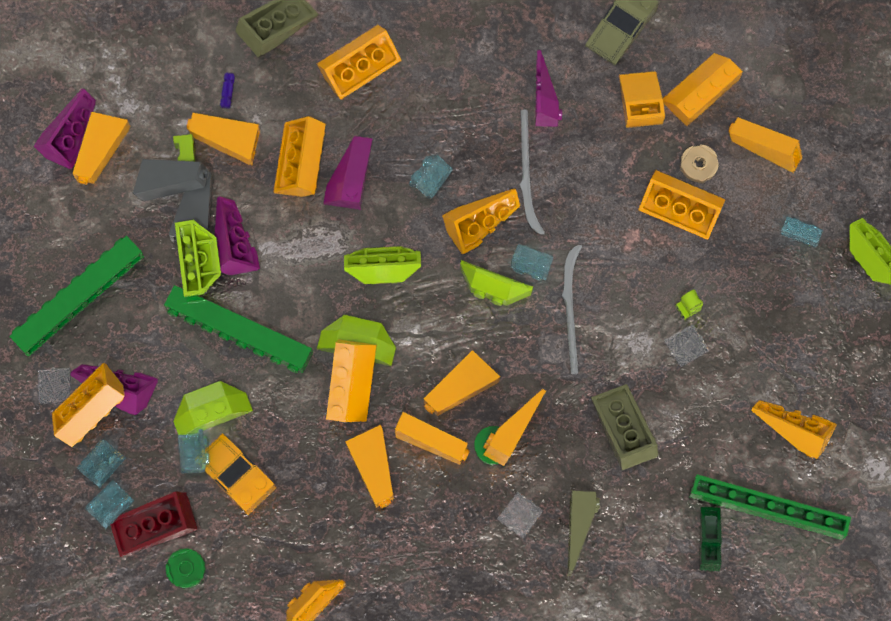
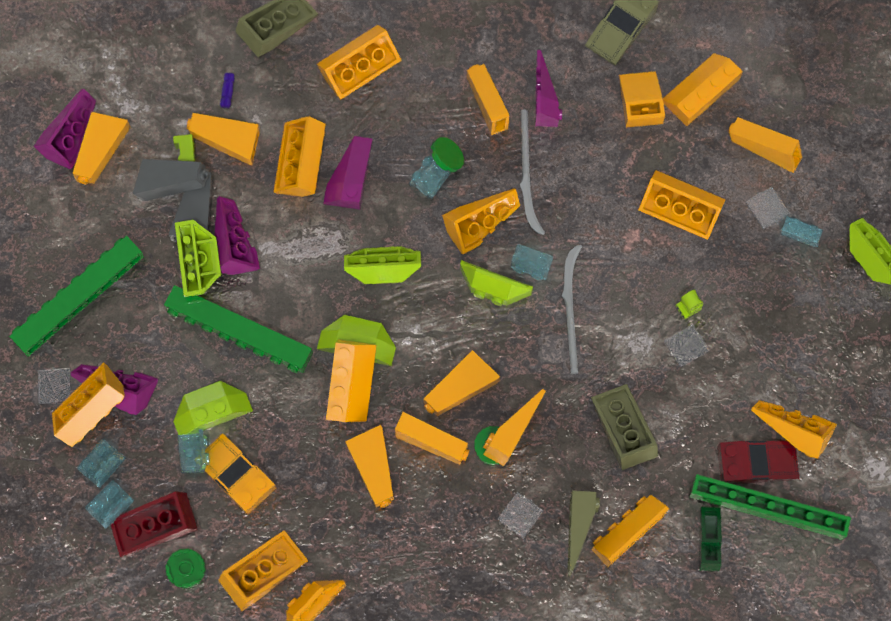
tan plate [680,145,718,183] -> none
none -> light orange slope [218,530,308,611]
none -> green tile [431,137,464,173]
none -> light orange slope [467,64,509,135]
none -> light orange slope [592,495,669,567]
none -> dark red slope [717,441,800,485]
none -> clear piece [745,187,790,230]

